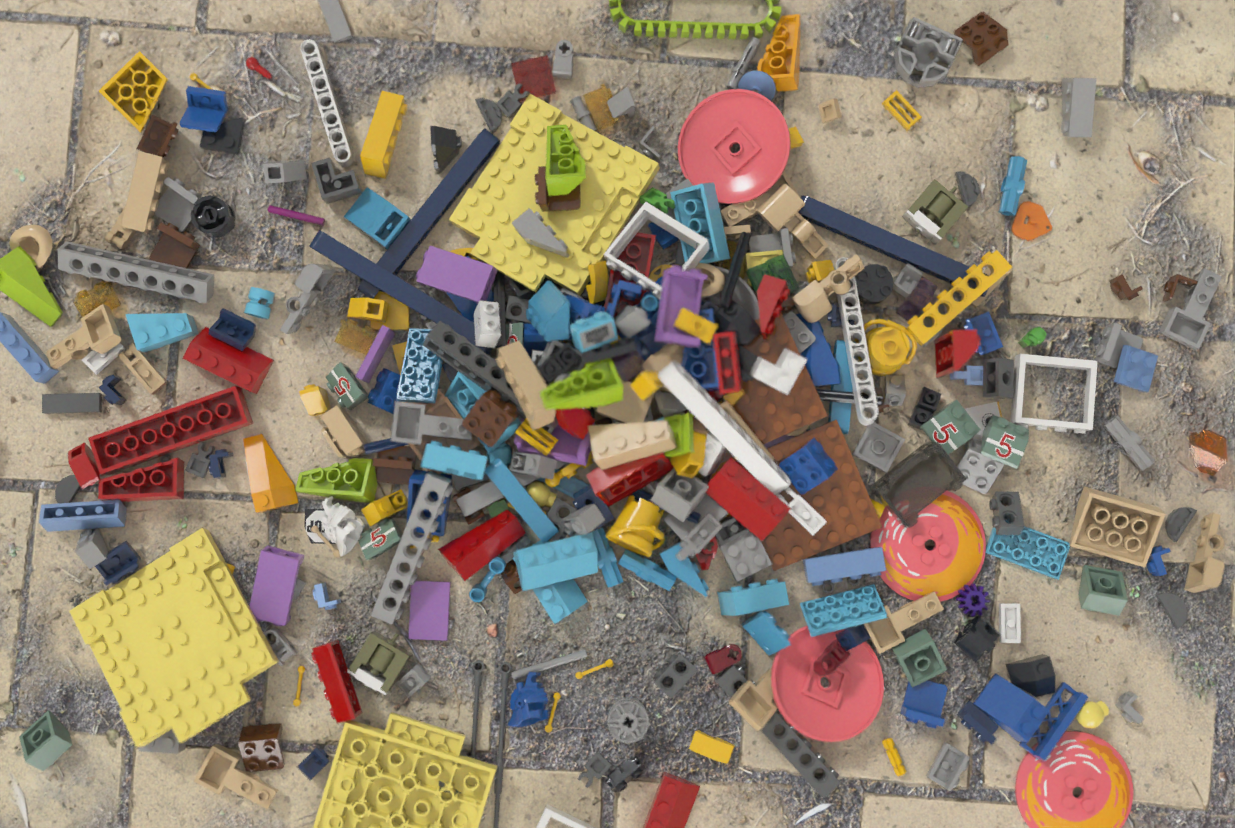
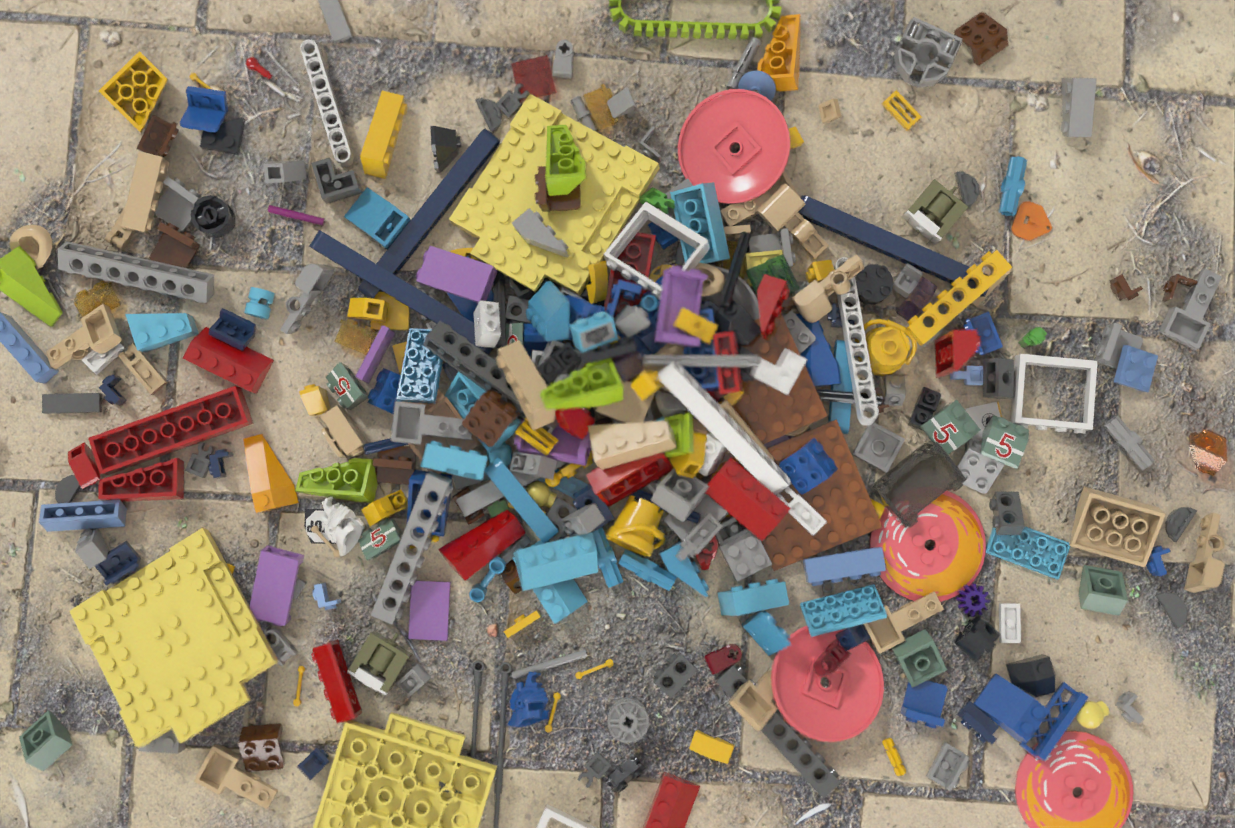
none -> yellow plate [504,609,542,638]
none -> light grey axle [642,355,760,367]

